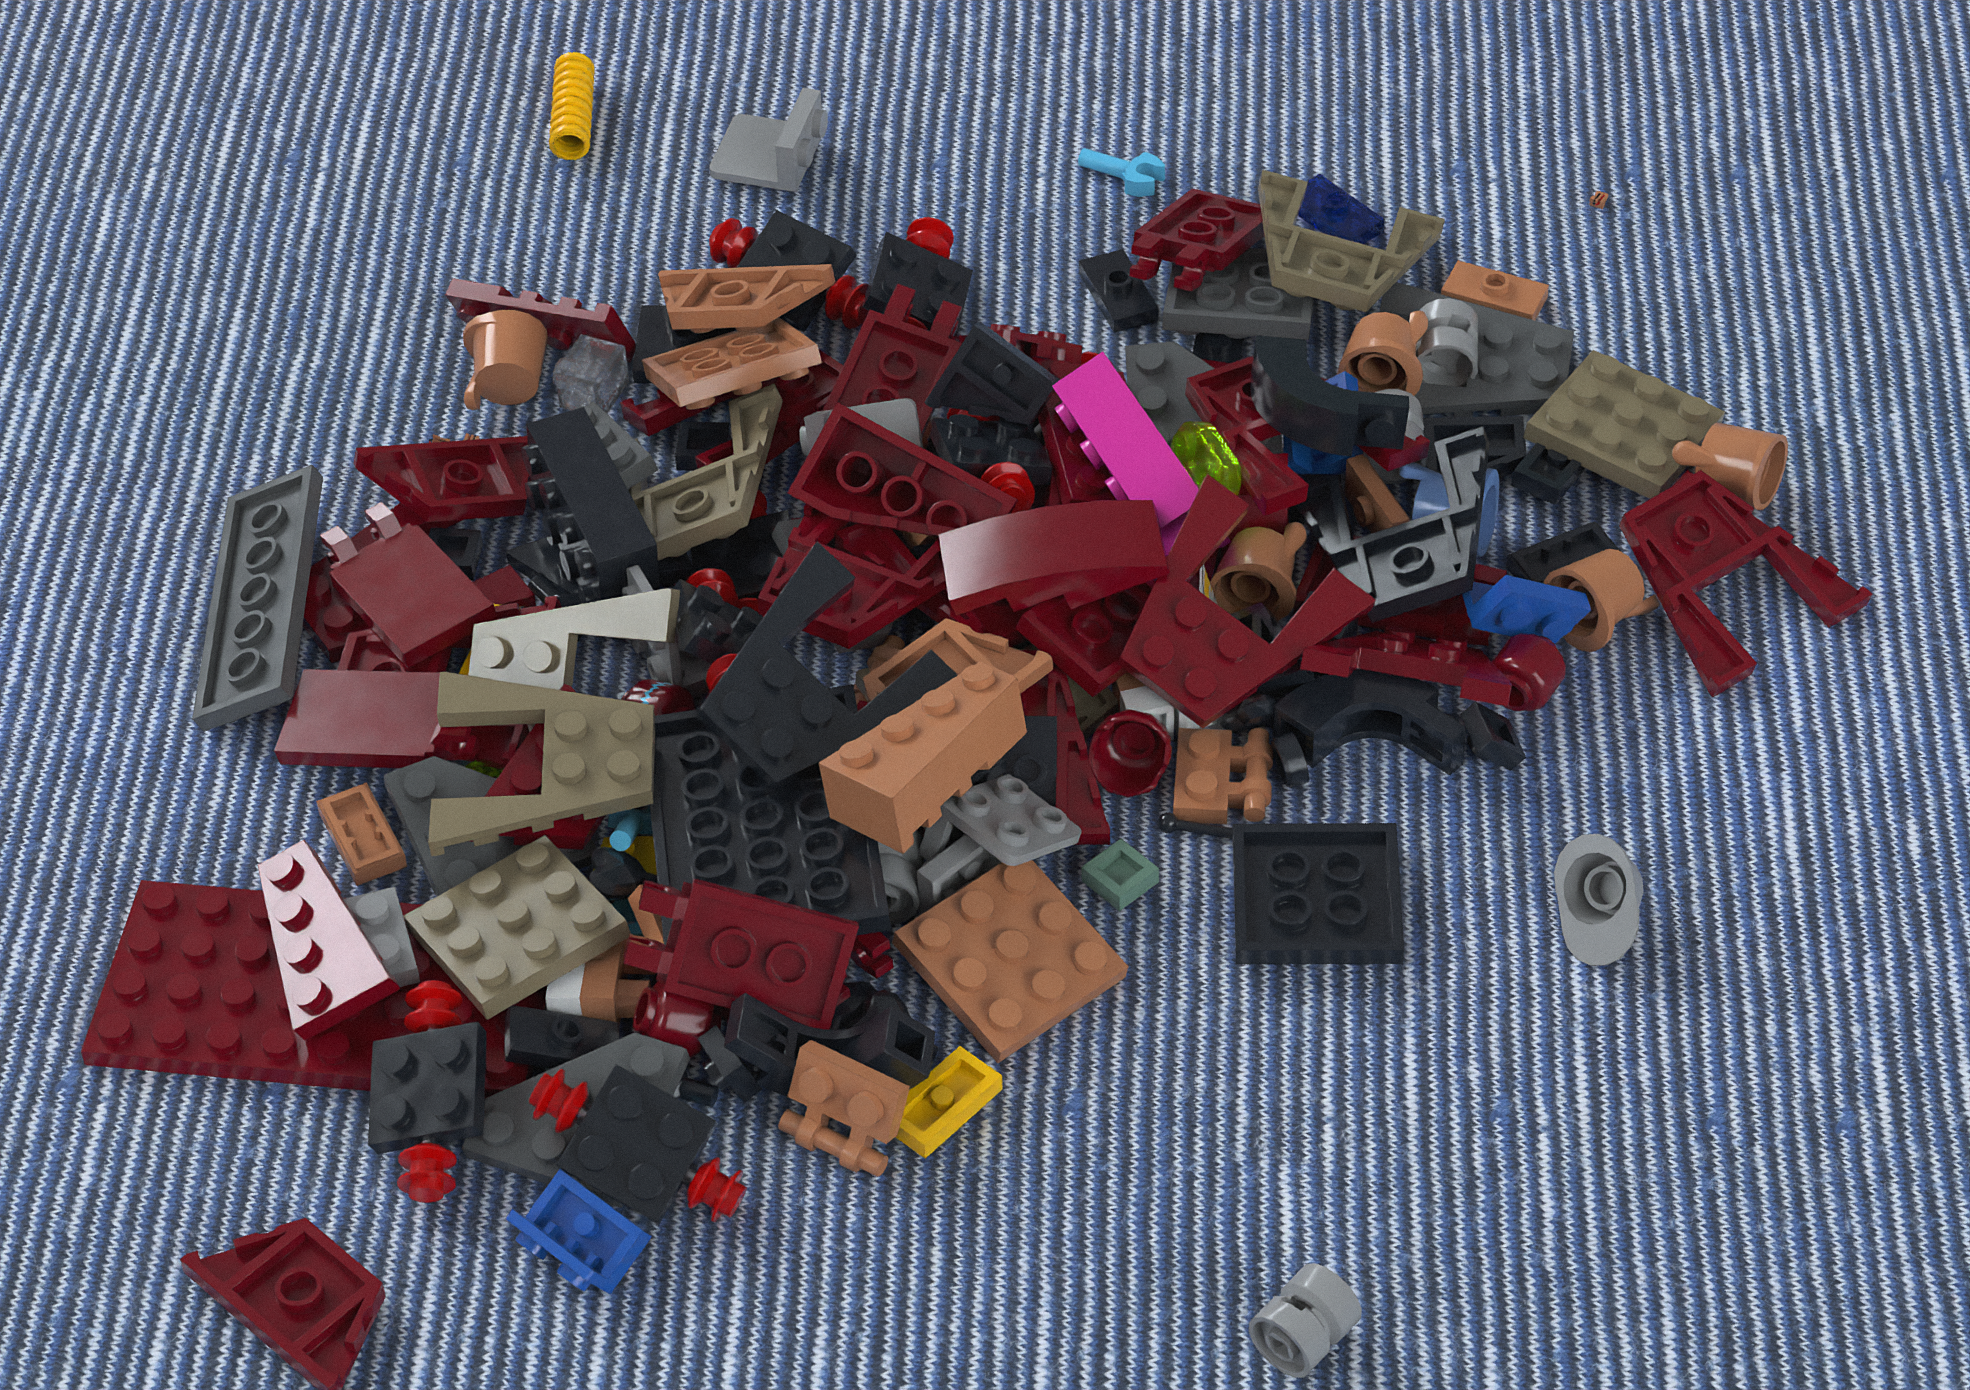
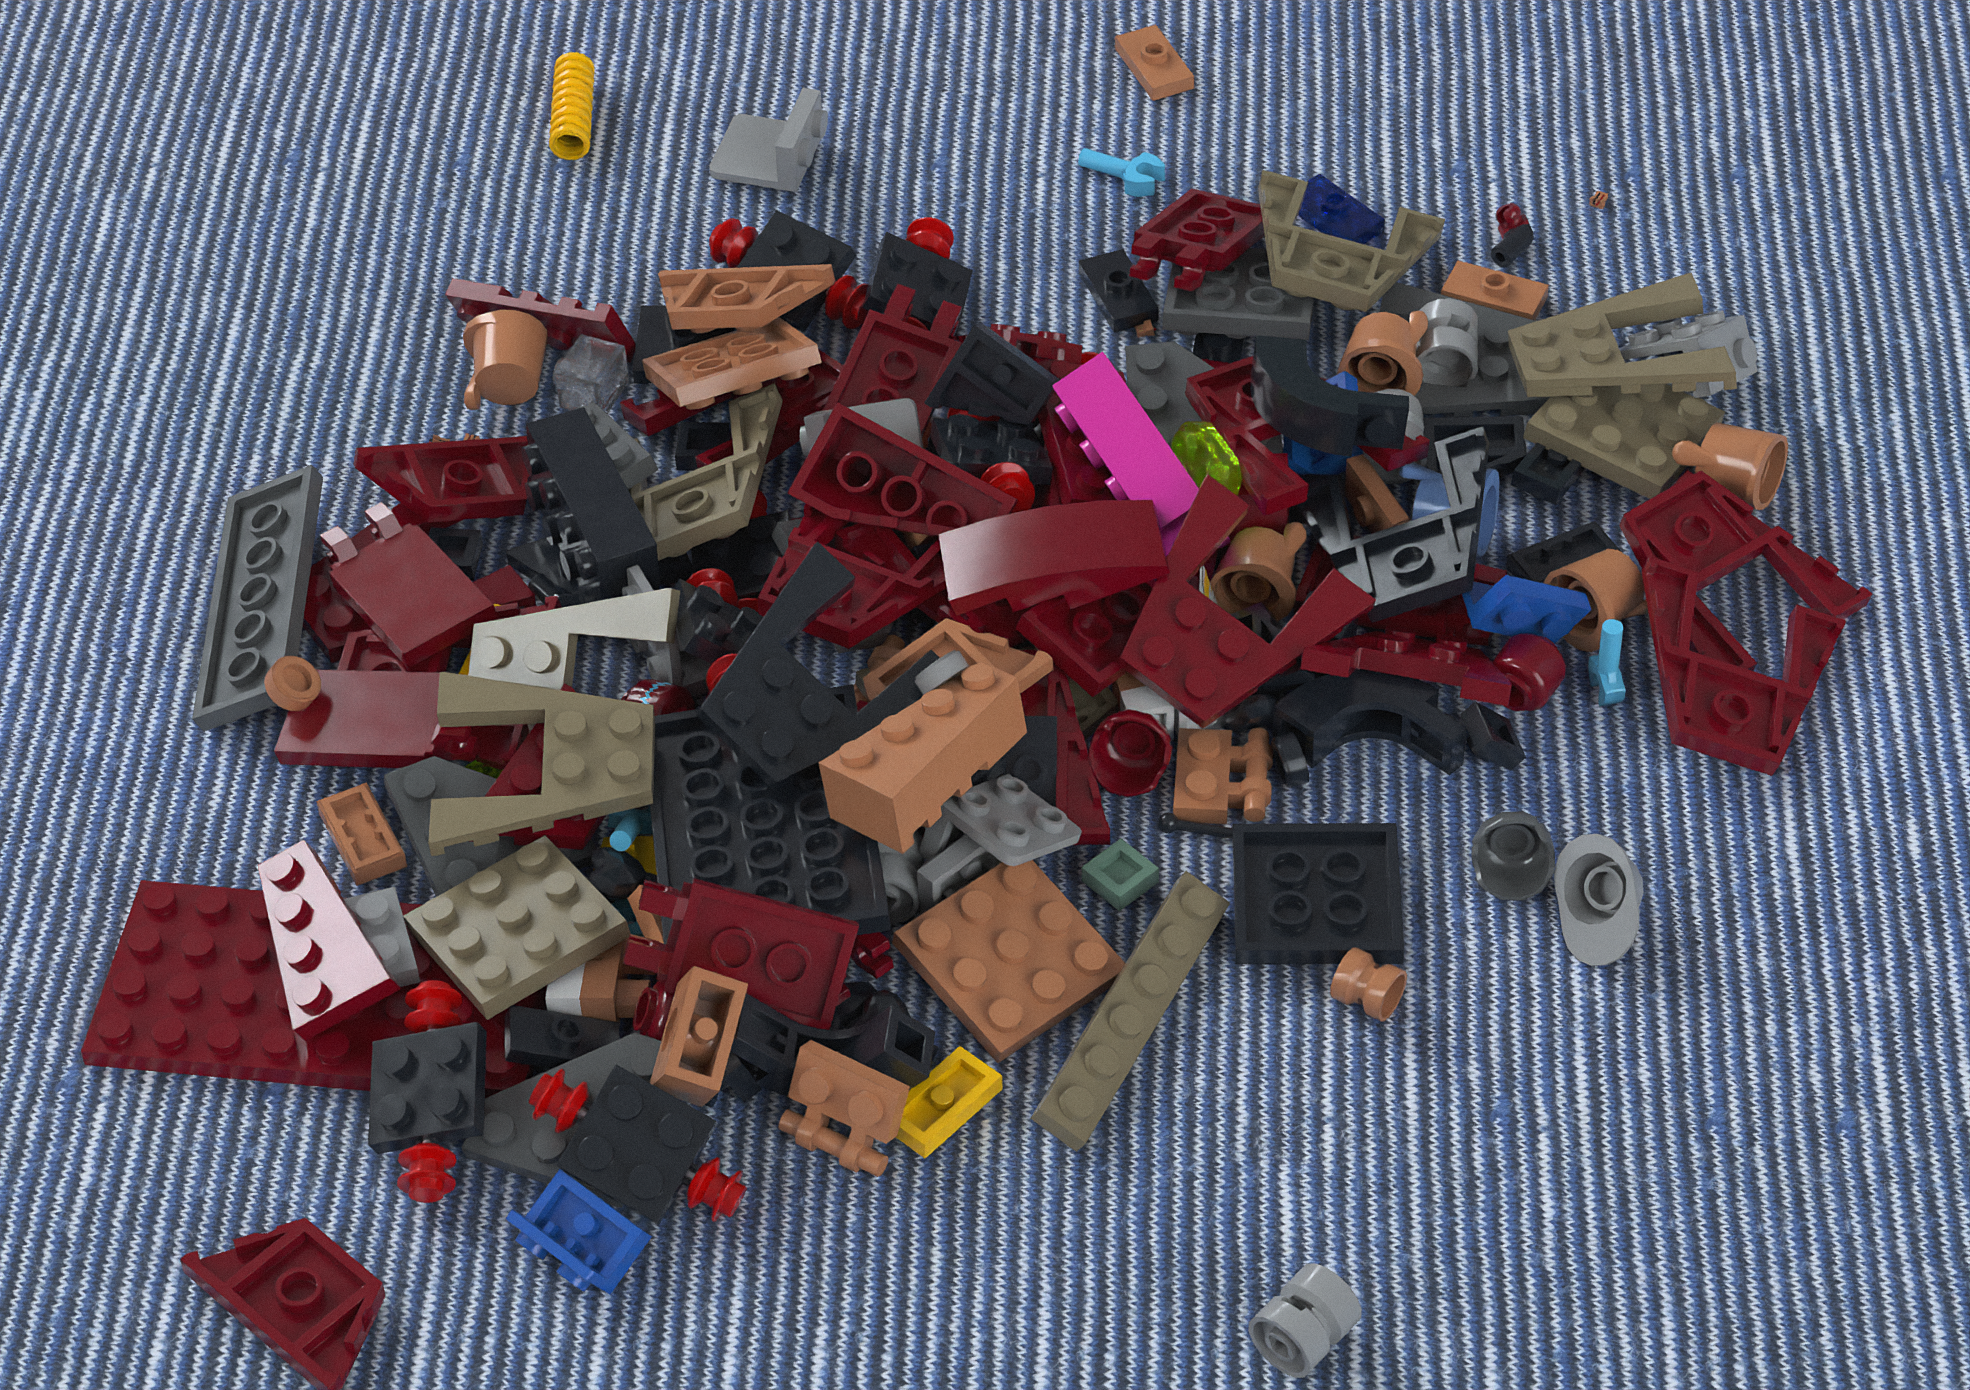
none -> nougat tile [264,656,321,711]
none -> nougat brick [650,966,748,1107]
none -> light grey tile [914,650,969,695]
none -> dark tan plate [1030,871,1230,1152]
none -> nougat plate [1115,25,1194,101]
none -> nougat piece [1135,320,1156,337]
none -> nougat wheel [1330,947,1407,1022]
none -> dark grey hair [1471,811,1555,901]
none -> black arm [1491,203,1534,267]
none -> dark tan wing [1508,273,1737,397]
none -> medium azure bar [1588,619,1626,706]
none -> light grey bracket [1619,310,1758,398]
none -> dark red wing [1641,556,1846,776]

